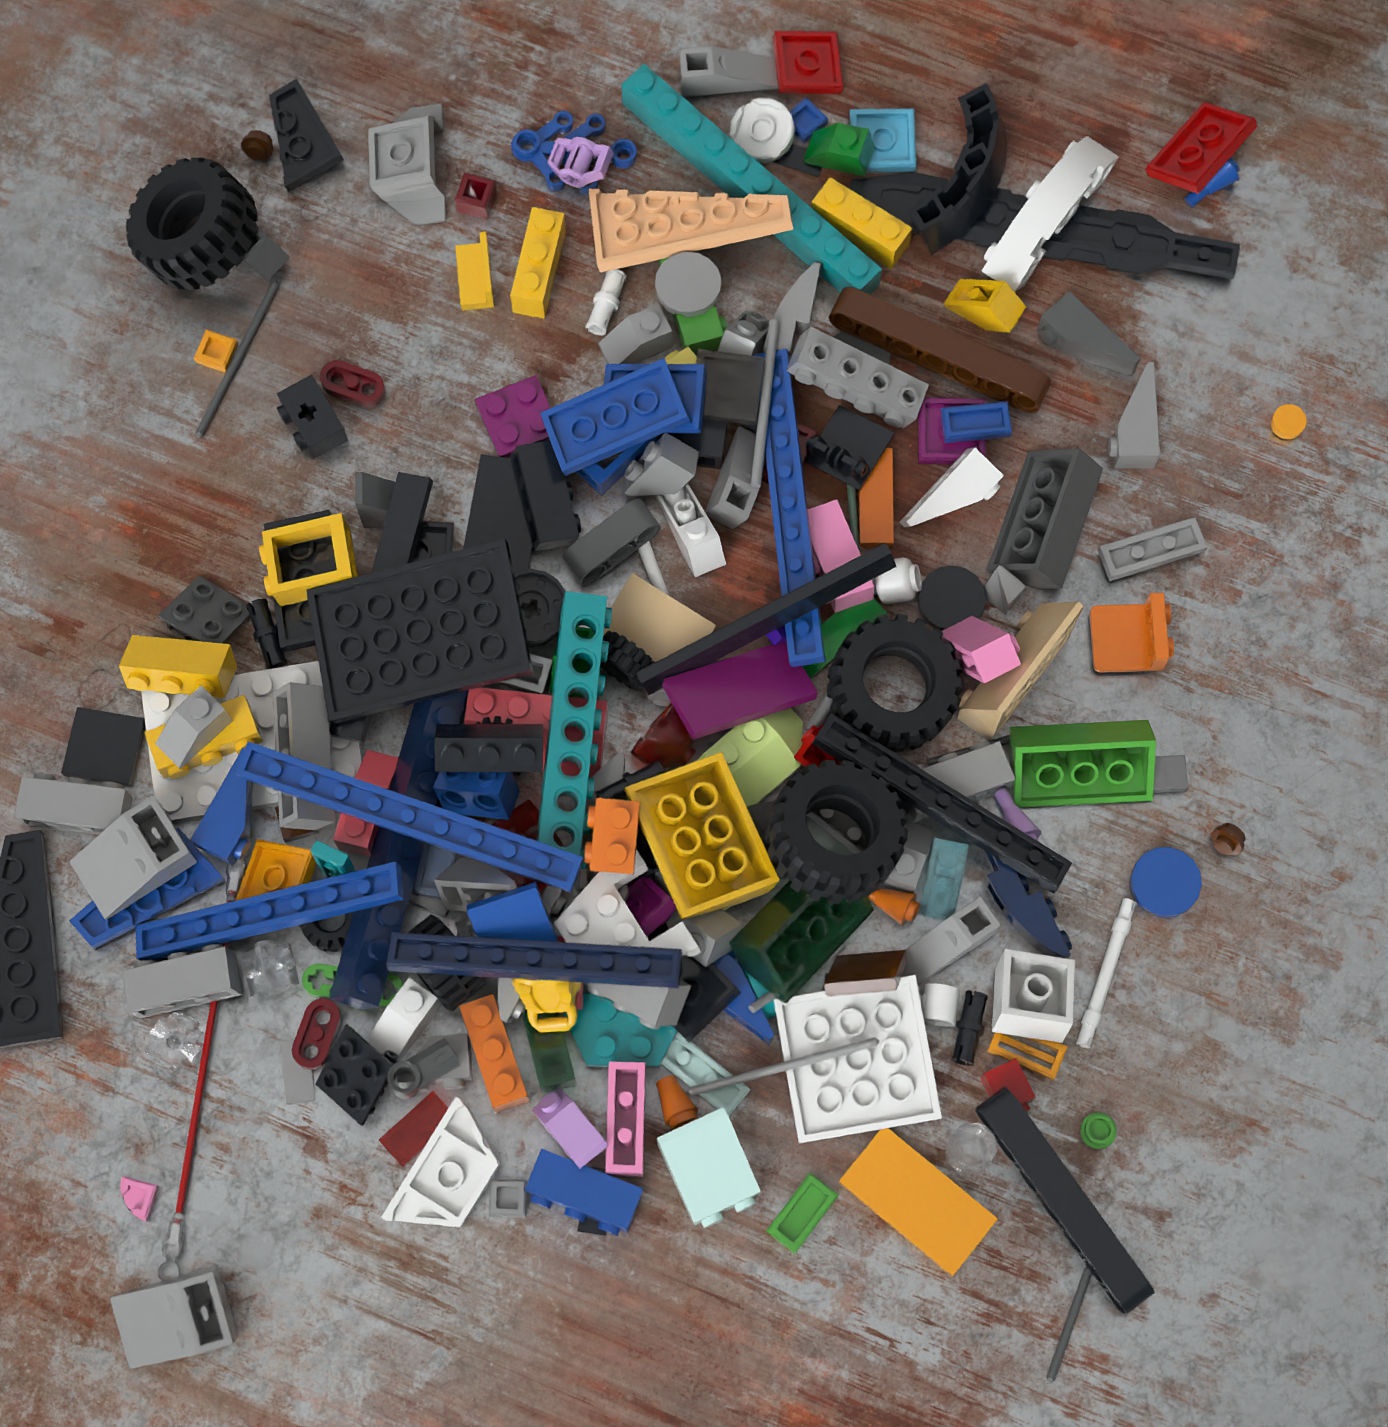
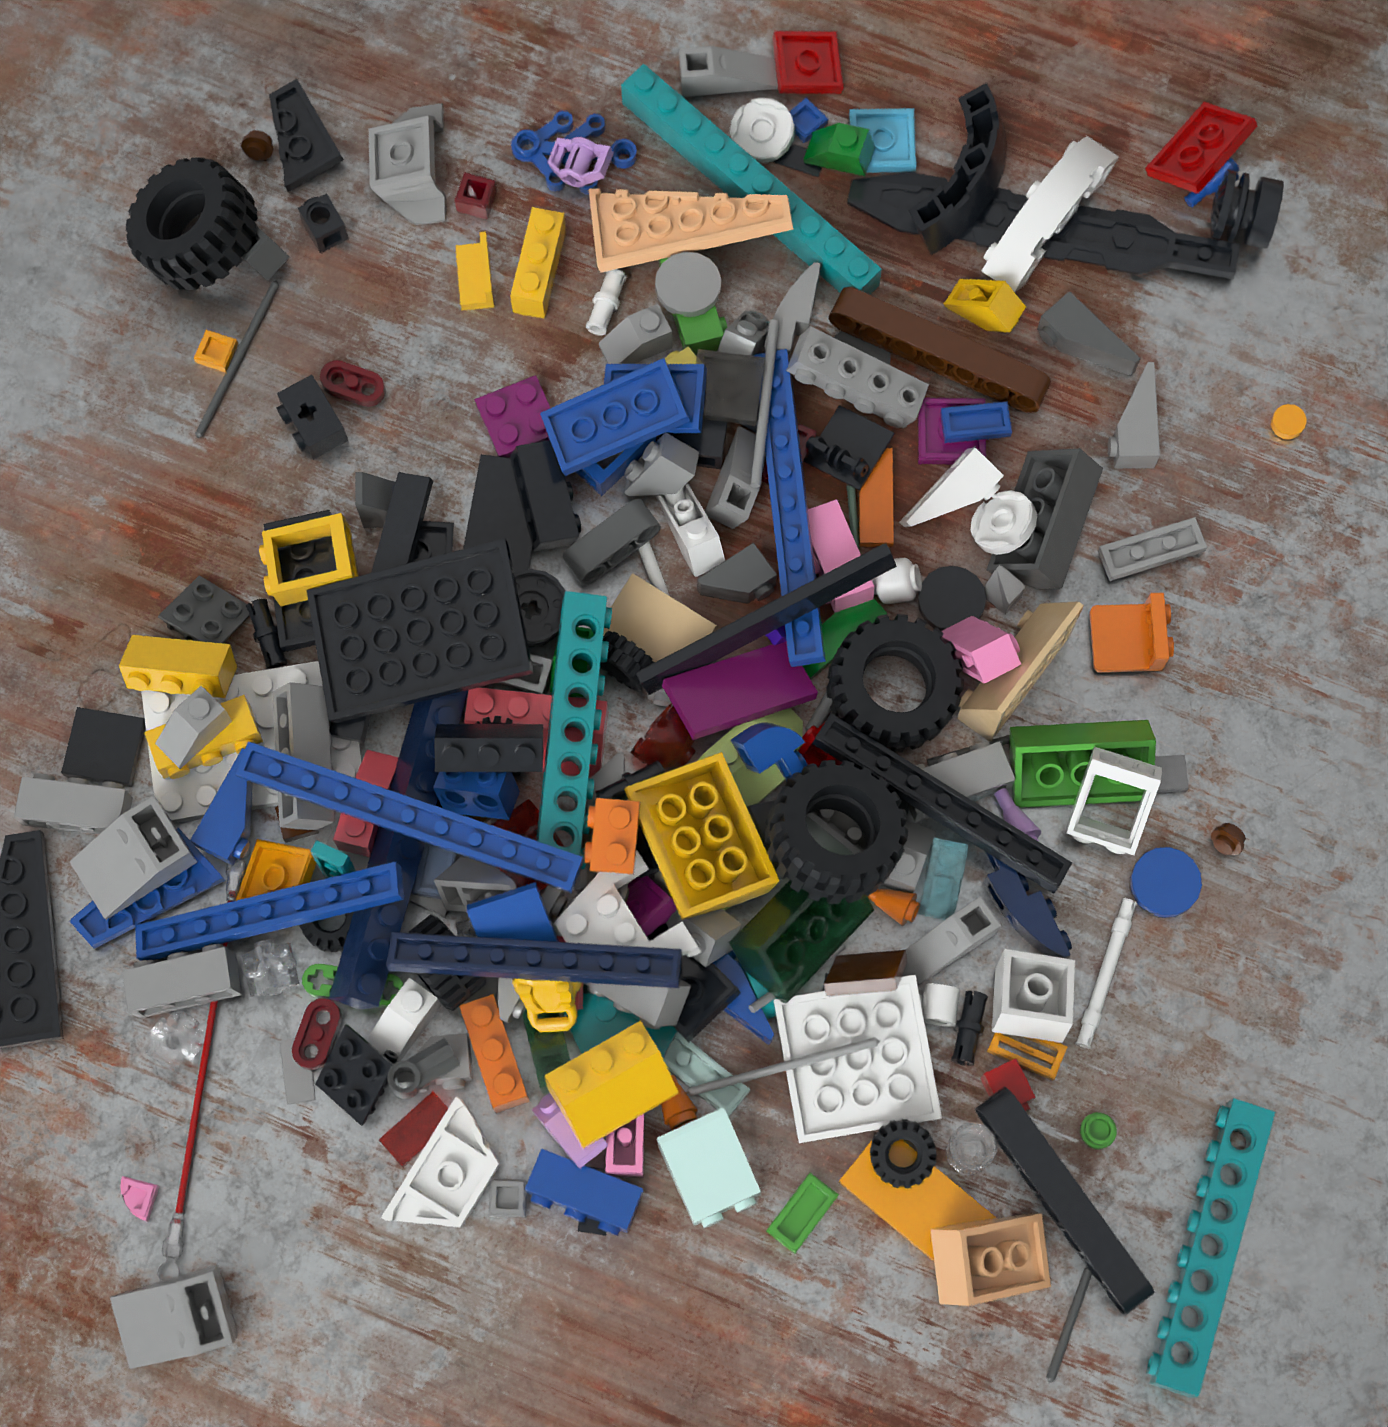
yellow brick [811,177,912,270] -> none
none -> black brick [298,193,349,254]
none -> yellow slope [545,1021,678,1149]
none -> dark grey slope [697,543,777,604]
none -> blue brick [731,723,807,782]
none -> black tyre [870,1119,937,1189]
none -> light nougat slope [931,1213,1051,1306]
none -> white tile [970,490,1037,555]
none -> white window [1066,746,1162,855]
none -> teal brick [1146,1098,1276,1398]
none -> black wheel [1210,169,1284,249]

